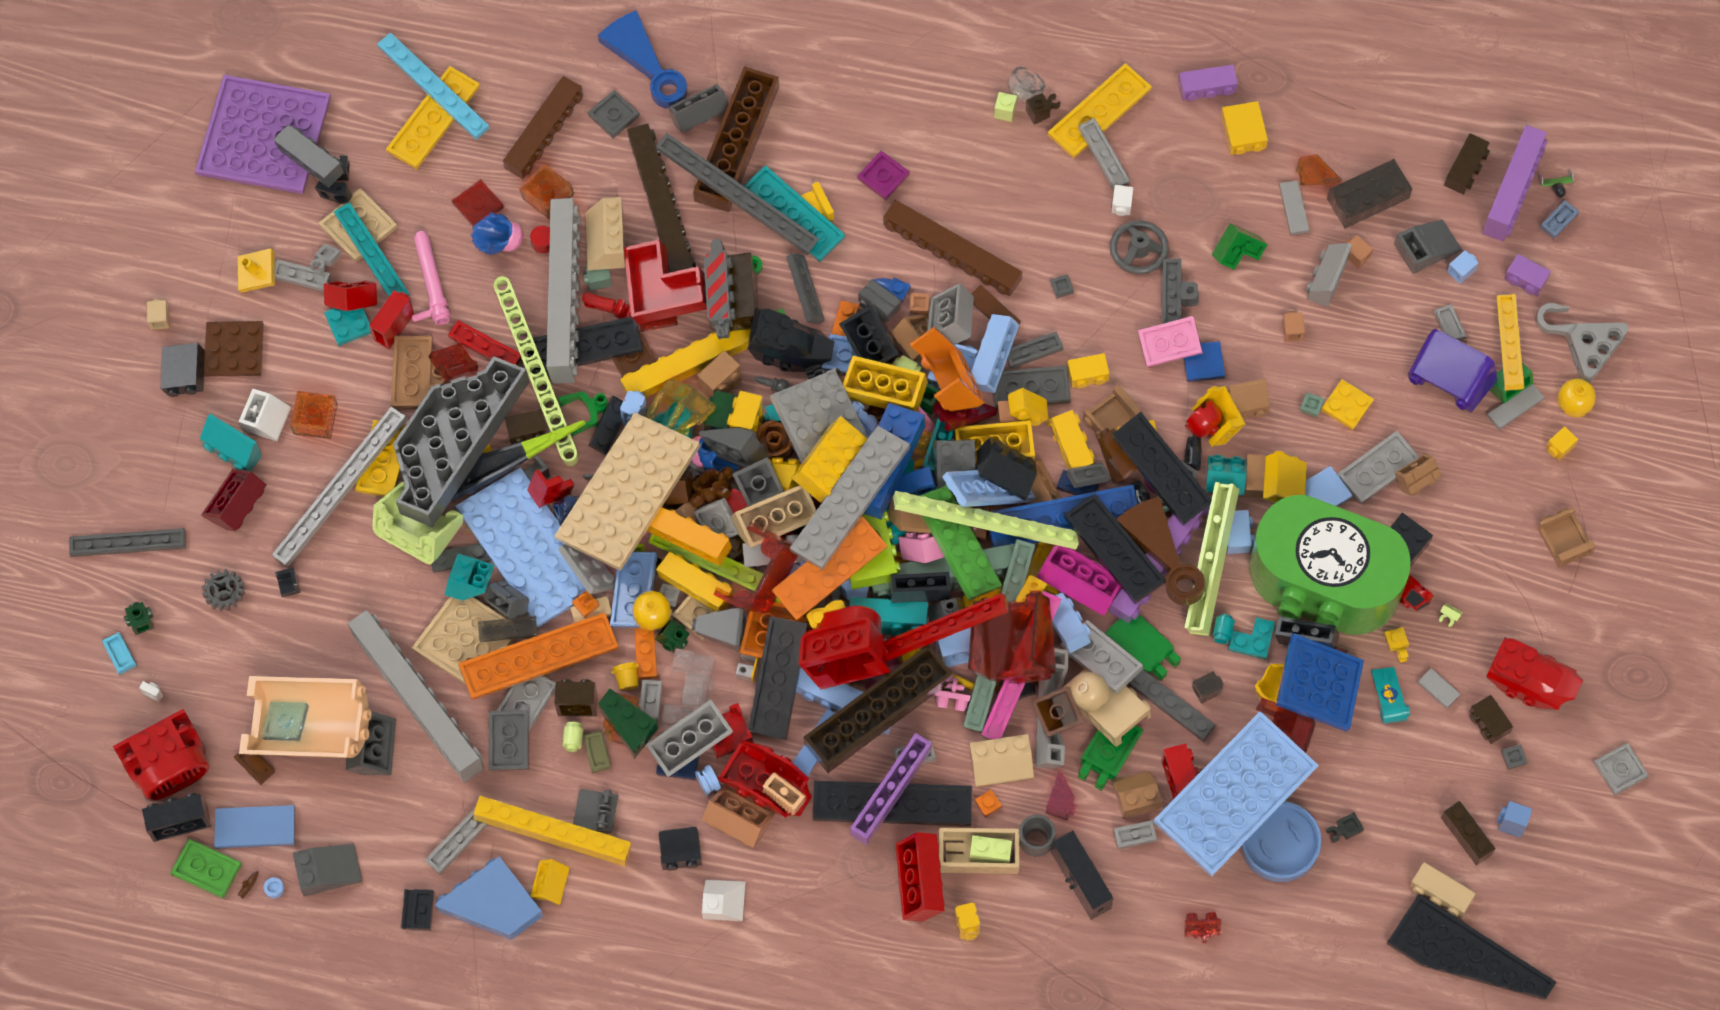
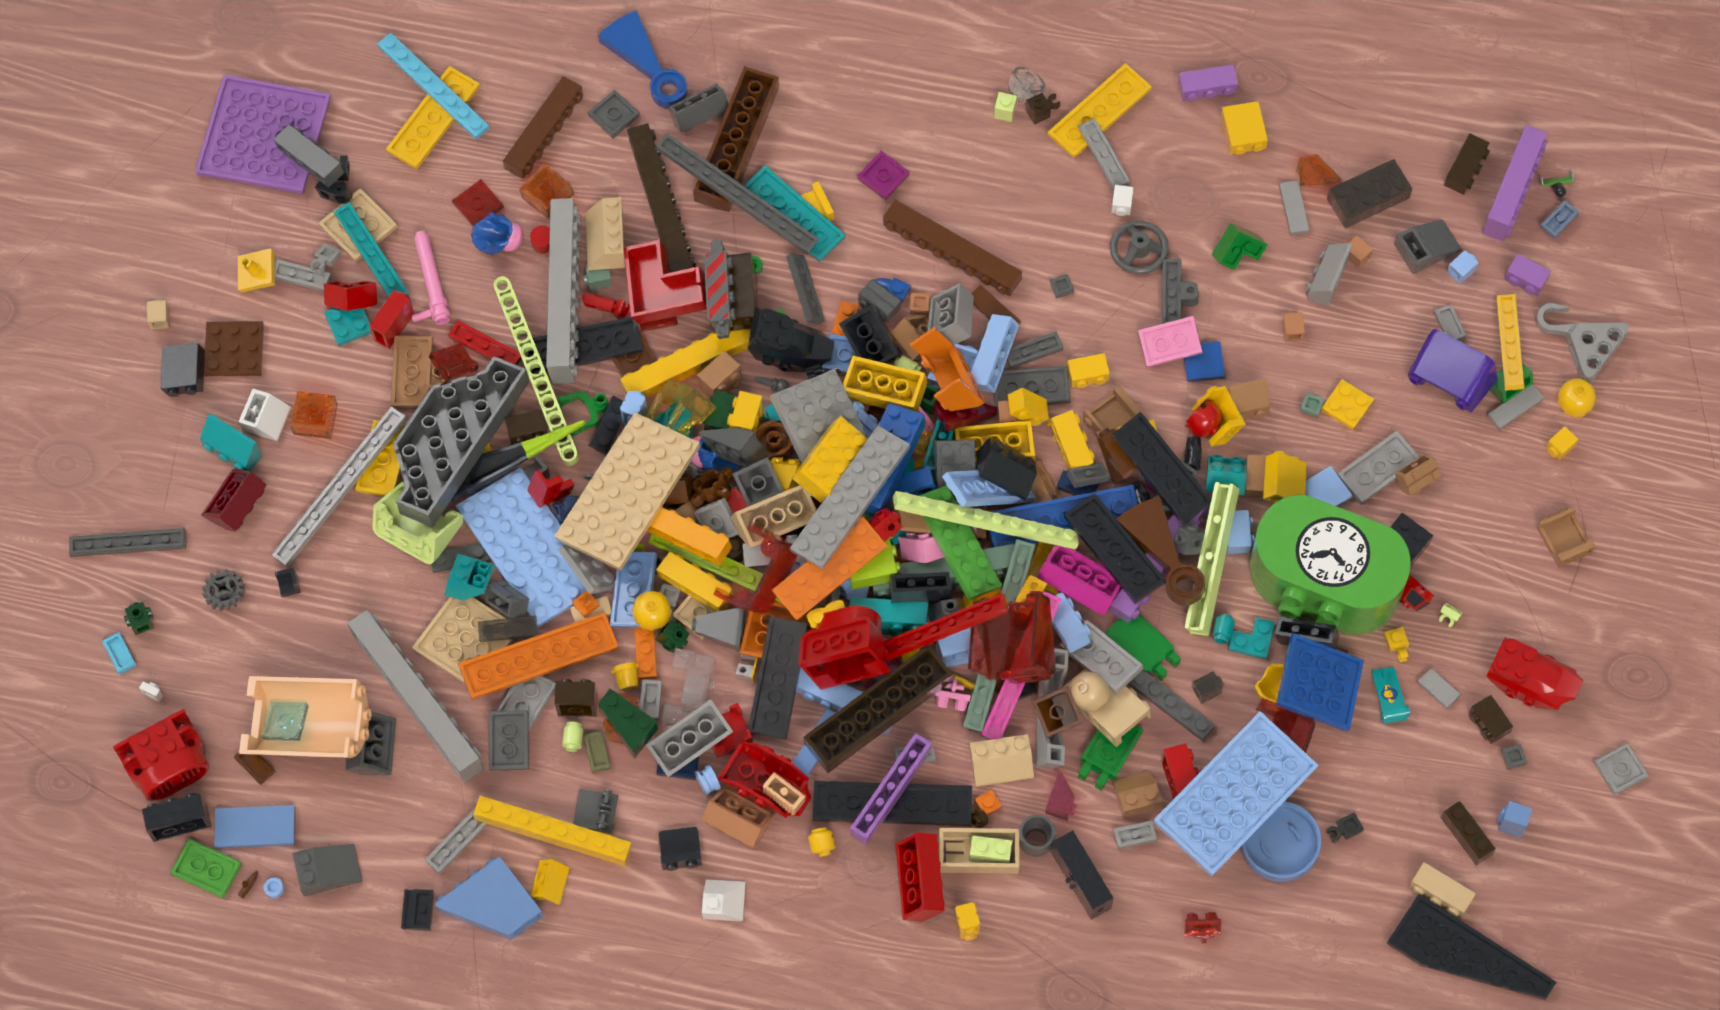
none -> yellow head [808,827,836,857]
none -> red brick [868,508,902,542]
none -> dark brown plate [971,809,989,828]
none -> dark grey brick [1174,524,1205,555]

